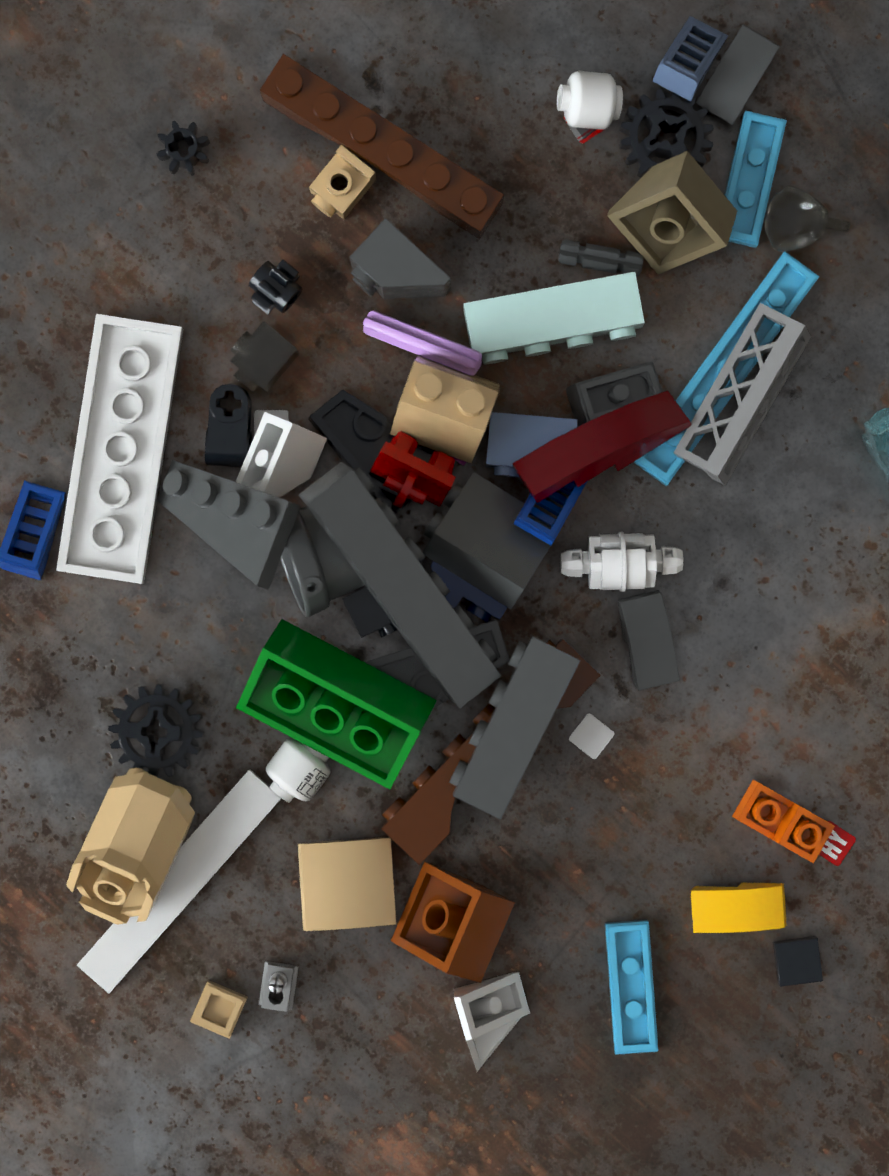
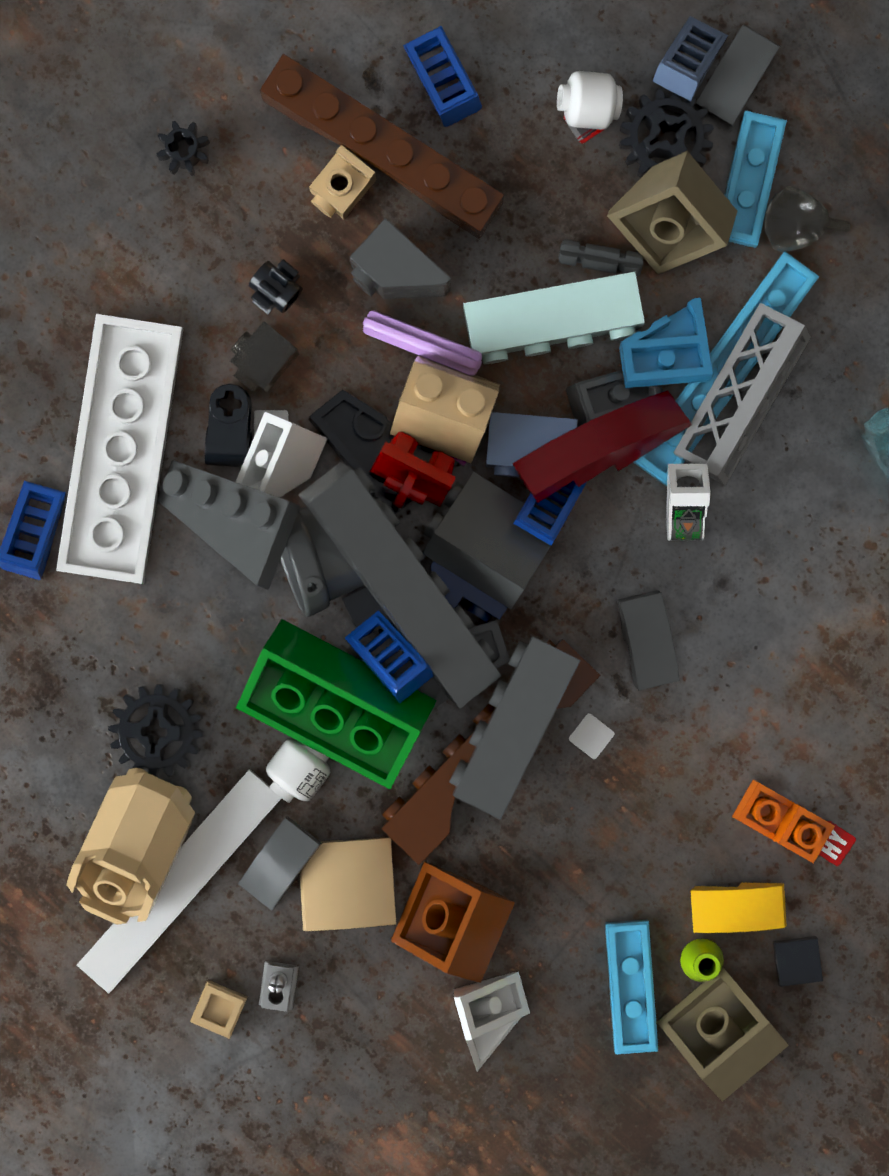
white piece [560,532,683,592] -> none
none -> dark grey slope [238,816,322,910]
none -> blue slope [345,610,434,703]
none -> blue slope [403,26,482,127]
none -> dark azure wing [619,298,713,388]
none -> dark tan slope [657,967,789,1102]
none -> white leg [666,464,711,541]
none -> lime cone [680,939,724,982]

